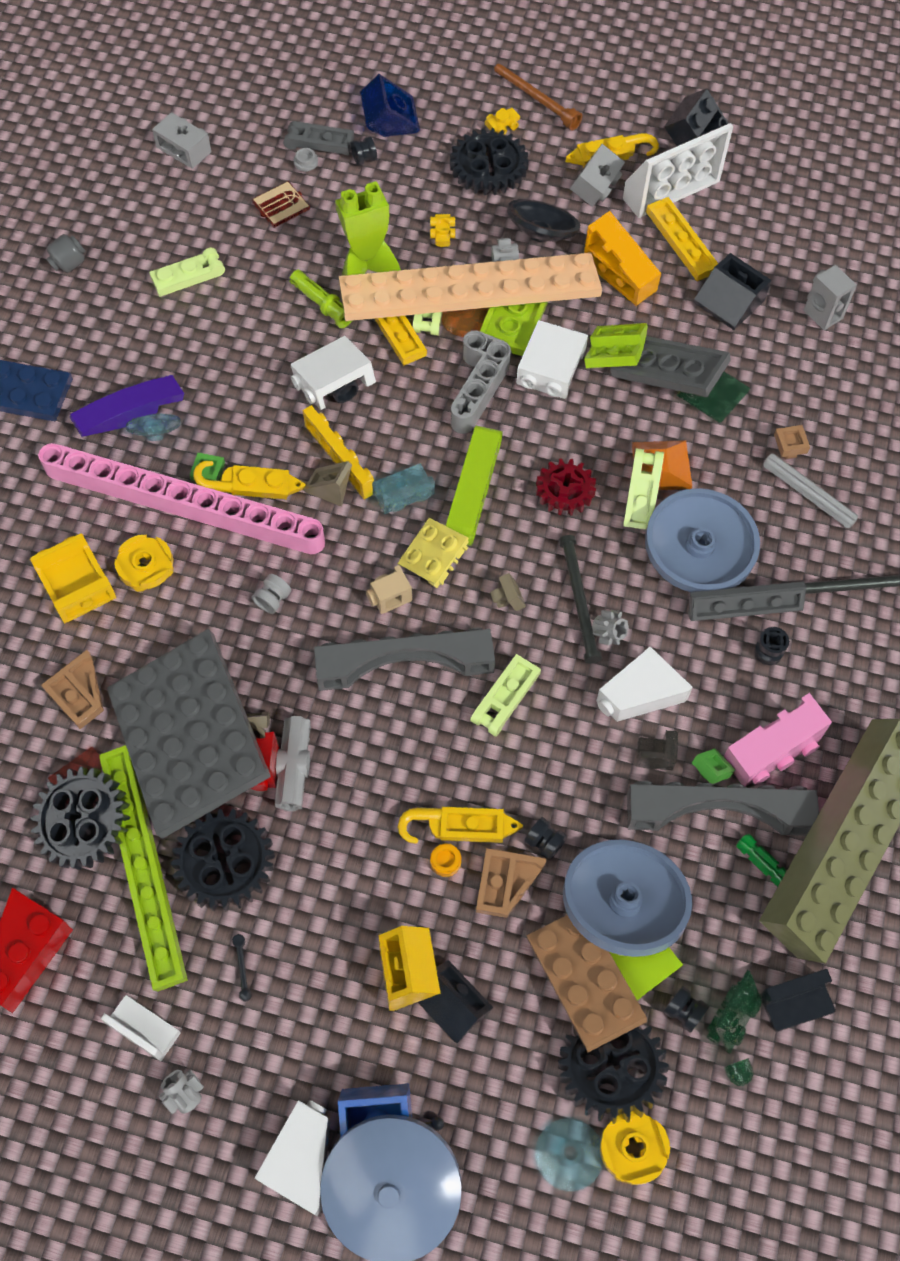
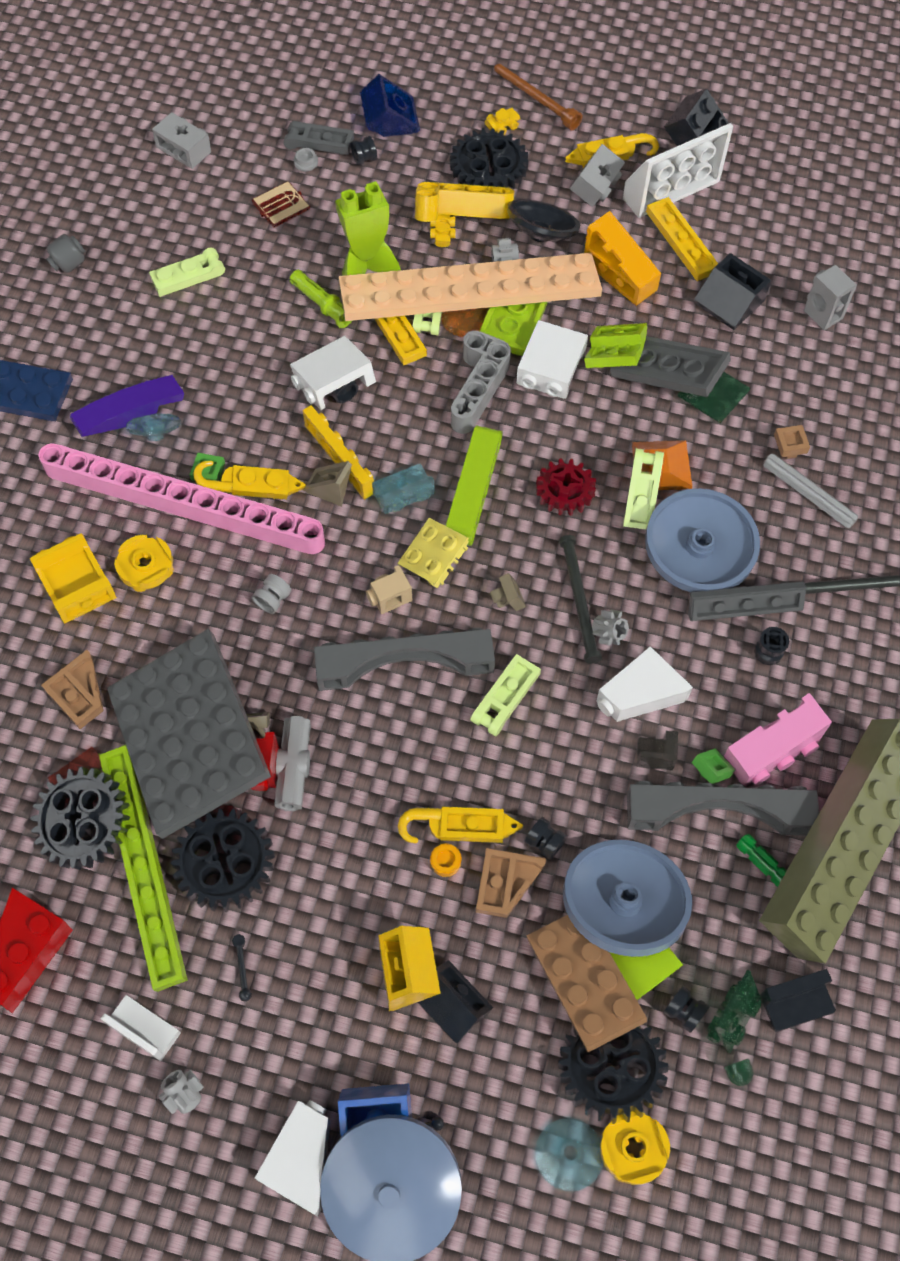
none -> yellow beam [415,182,515,222]

